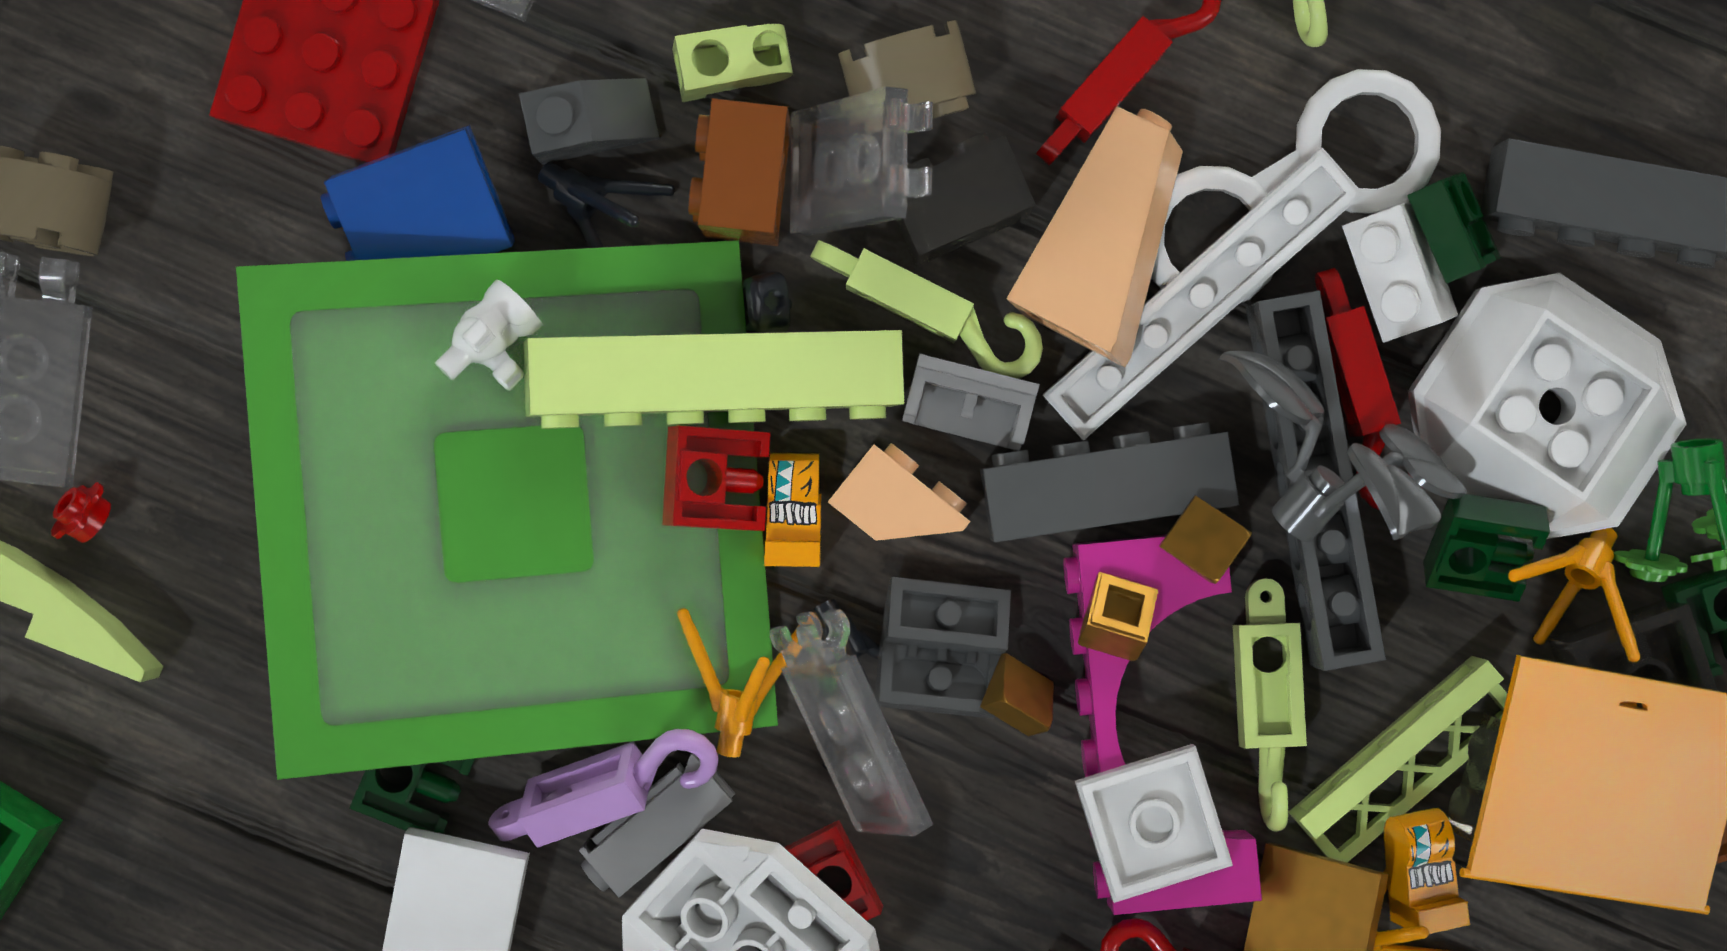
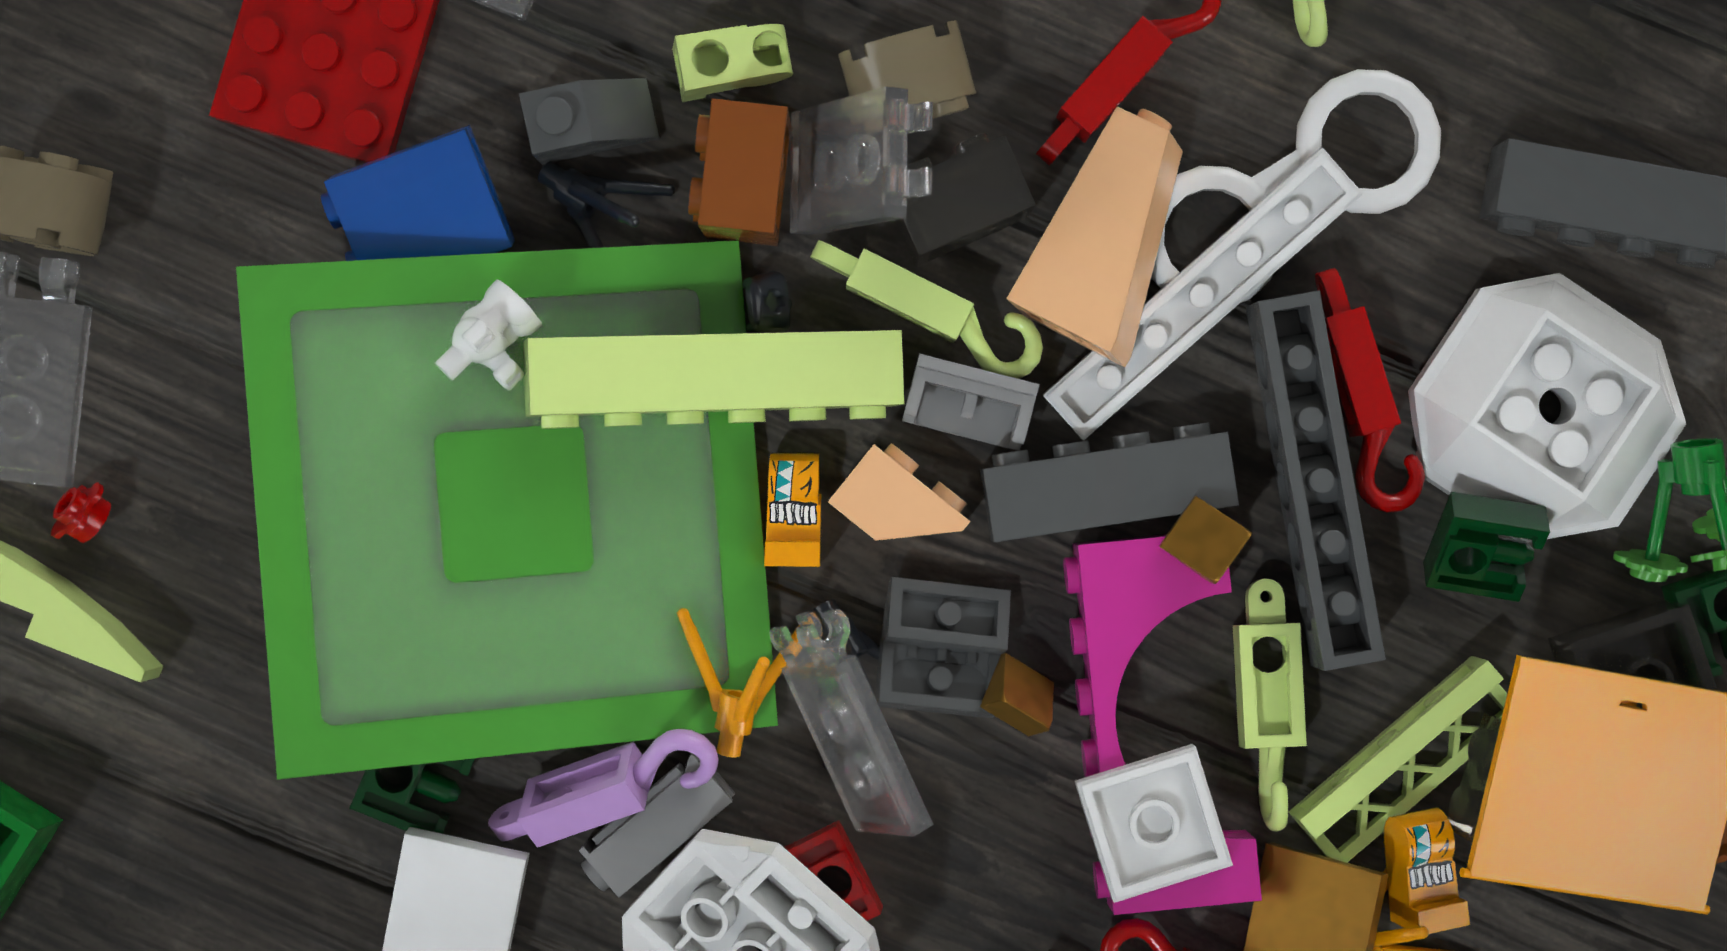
red brick [662,425,771,531] -> none
pearl gold slope [1078,572,1158,661] -> none
dark grey plant [1218,351,1467,542] -> none
white brick [1342,202,1459,343] -> none
dark green brick [1407,172,1501,284] -> none
light orange plant [1508,528,1640,662] -> none

